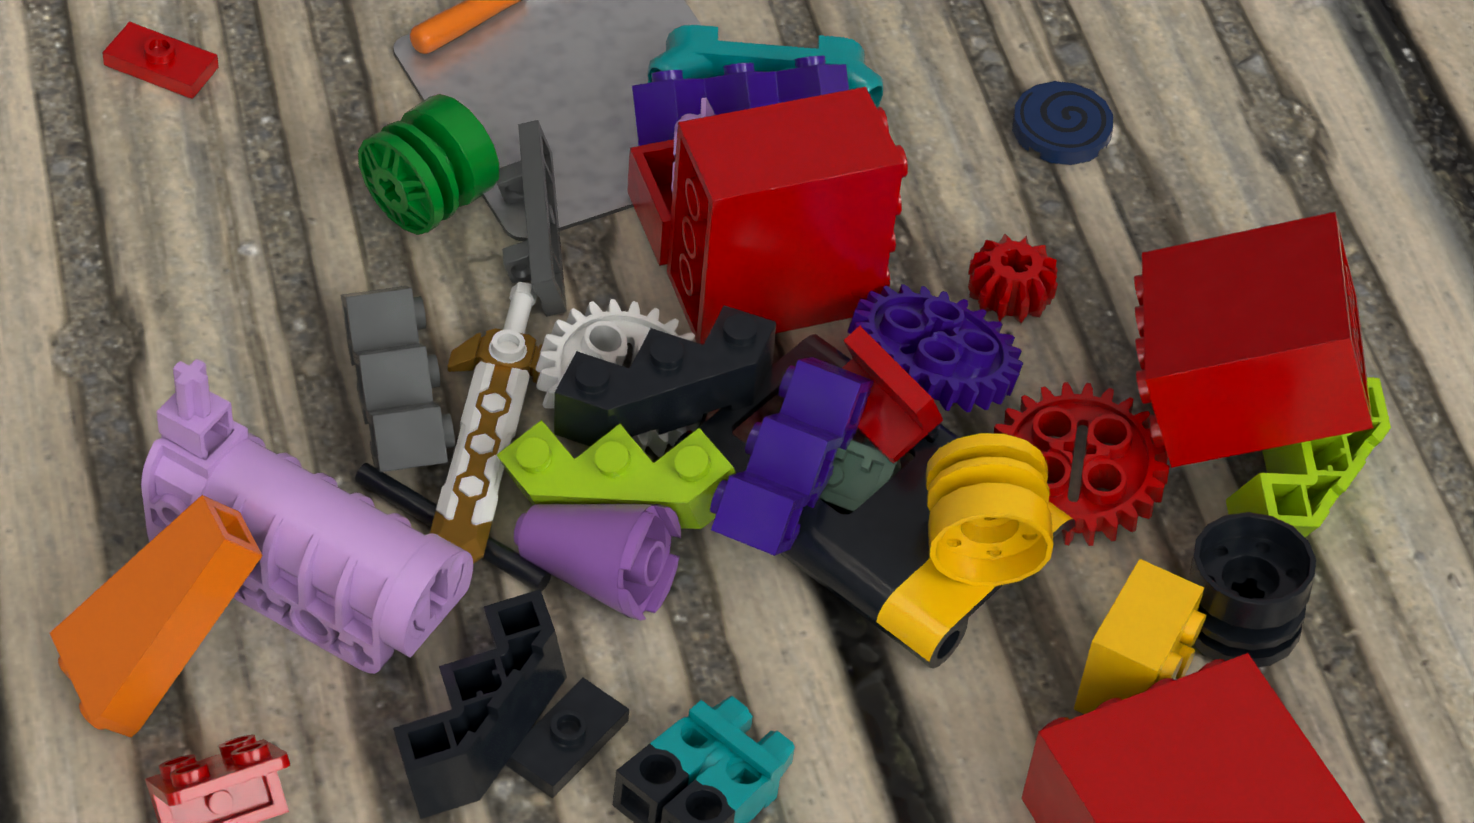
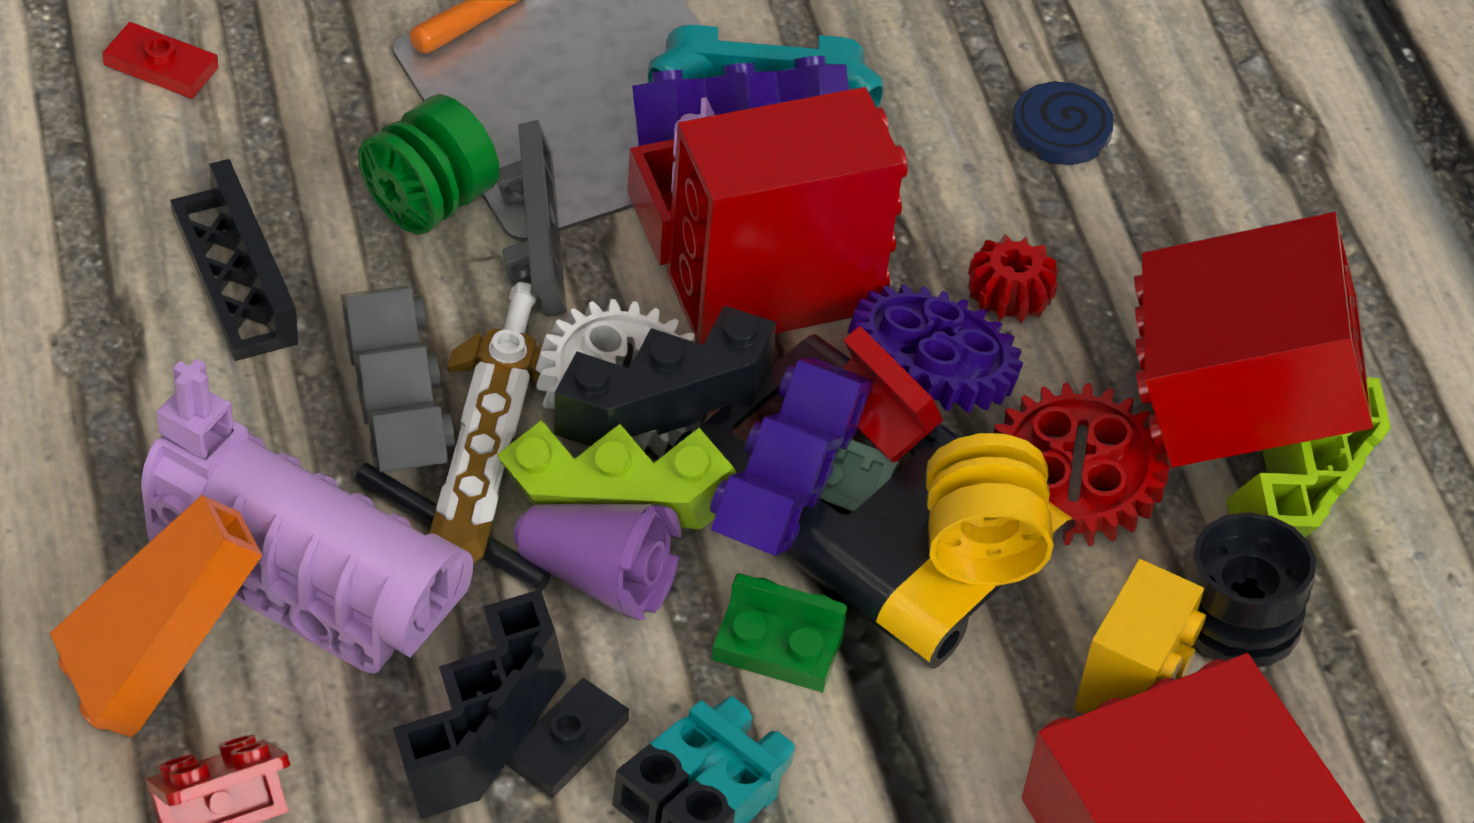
none -> black fence [170,159,298,361]
none -> green bracket [711,573,847,693]

